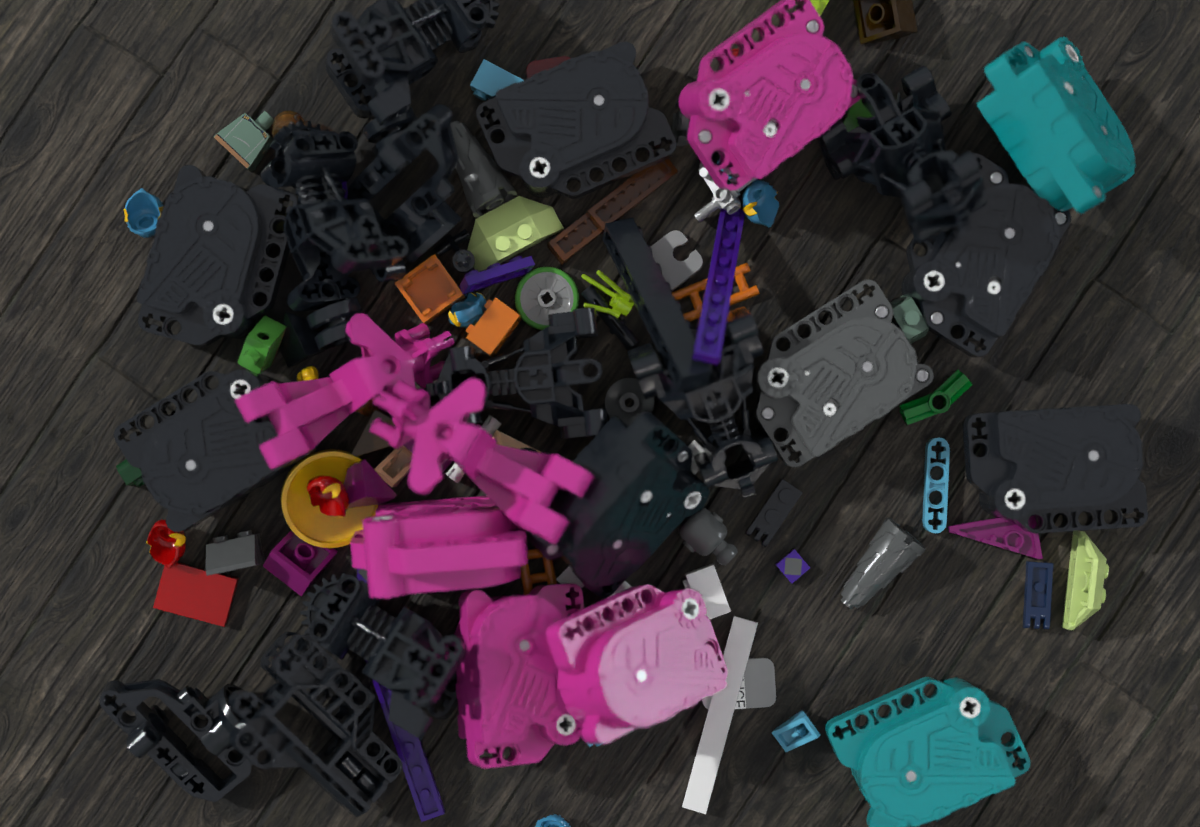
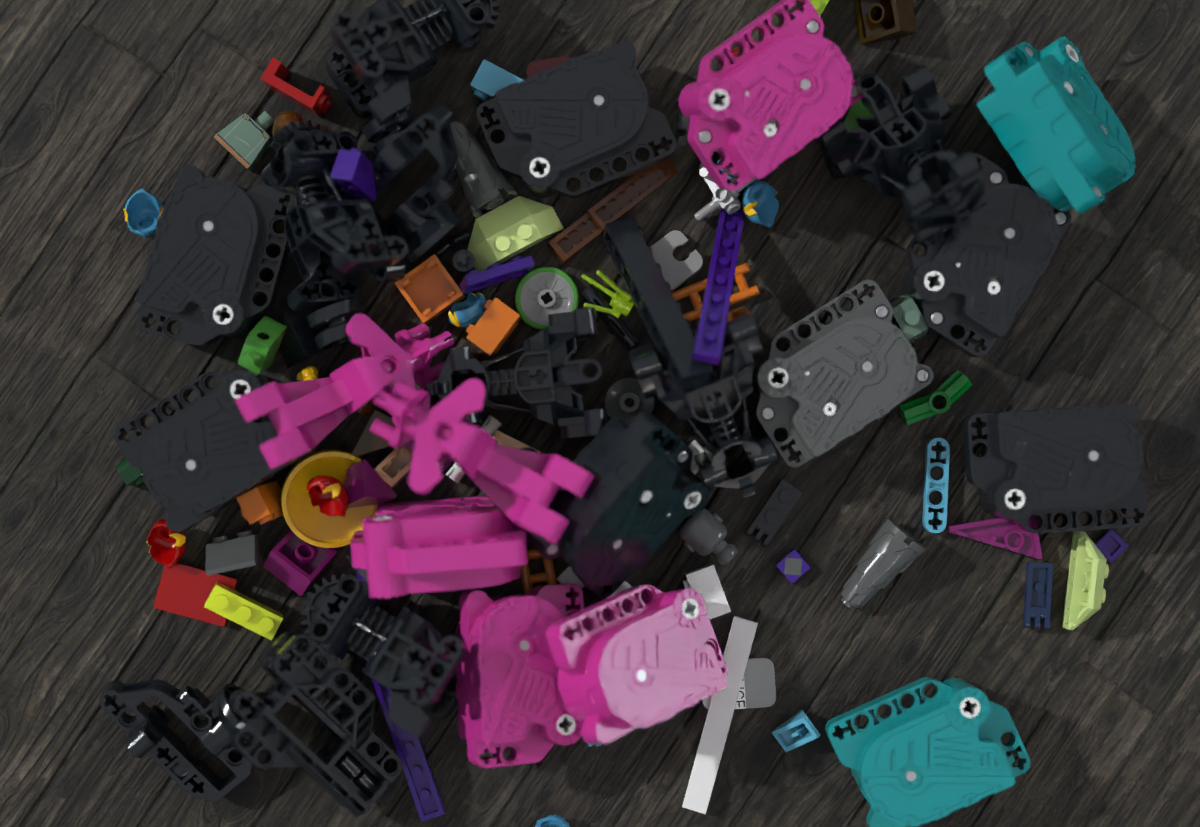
none -> neon yellow brick [204,581,283,641]
none -> orange brick [236,480,283,525]
none -> red panel [260,58,332,118]
none -> dark purple slope [330,148,376,201]
none -> dark purple tile [1094,529,1128,563]

